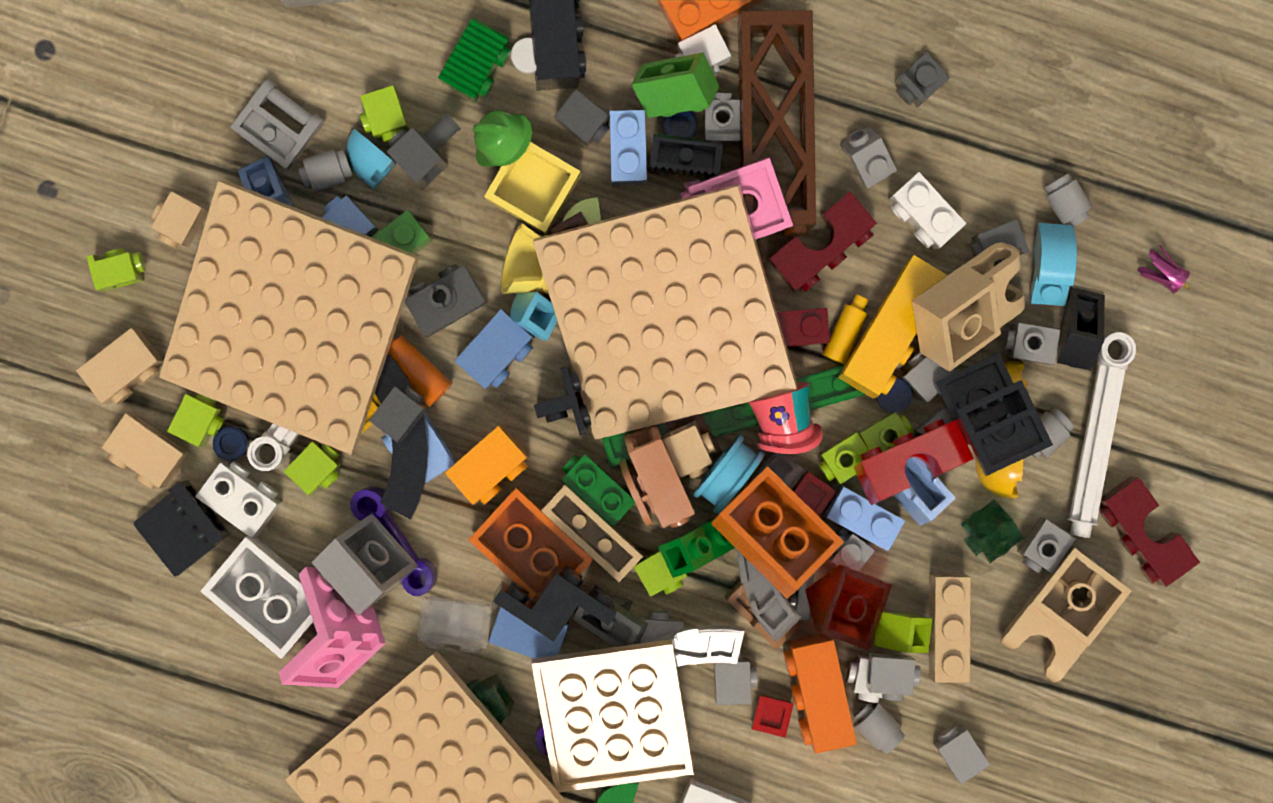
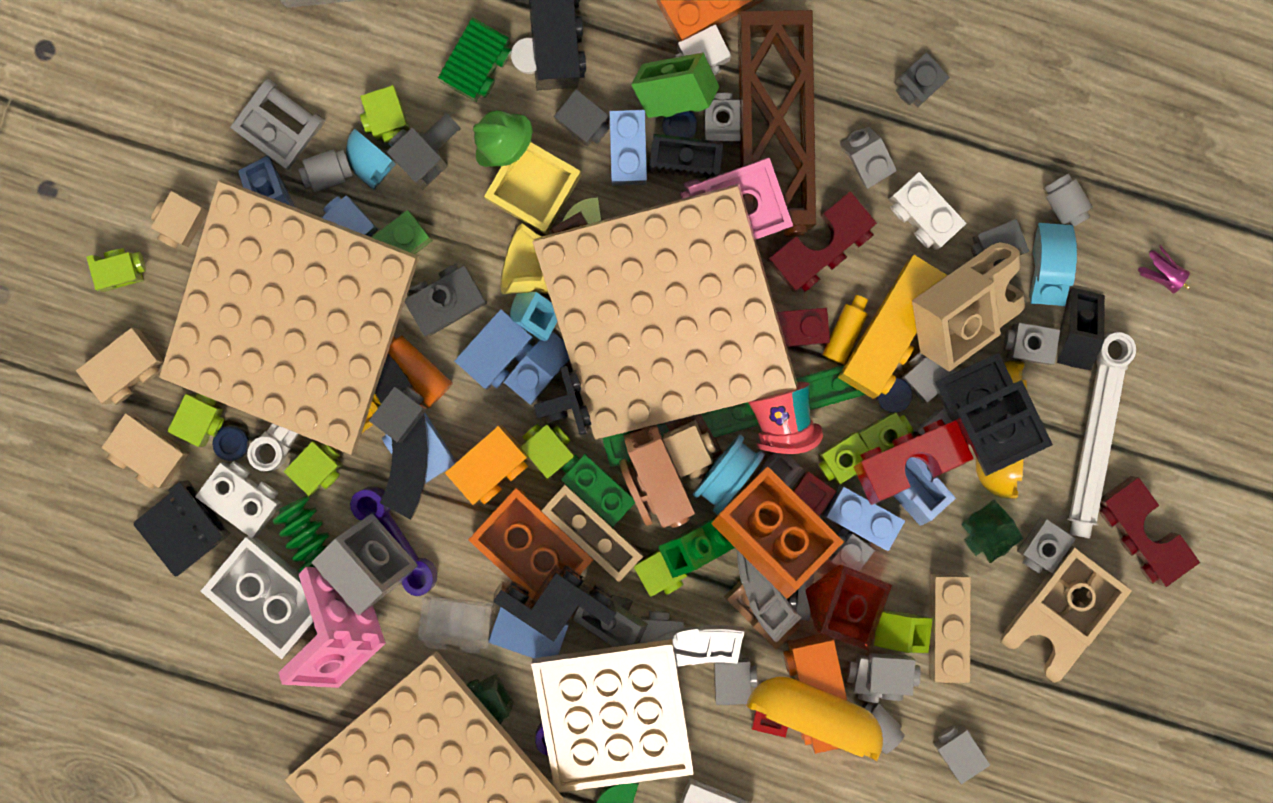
light grey brick [1032,408,1074,459] -> none
none -> green piece [272,495,330,574]
none -> medium blue slope [504,332,570,405]
none -> lime brick [521,423,574,479]
none -> yellow brick [746,677,883,761]

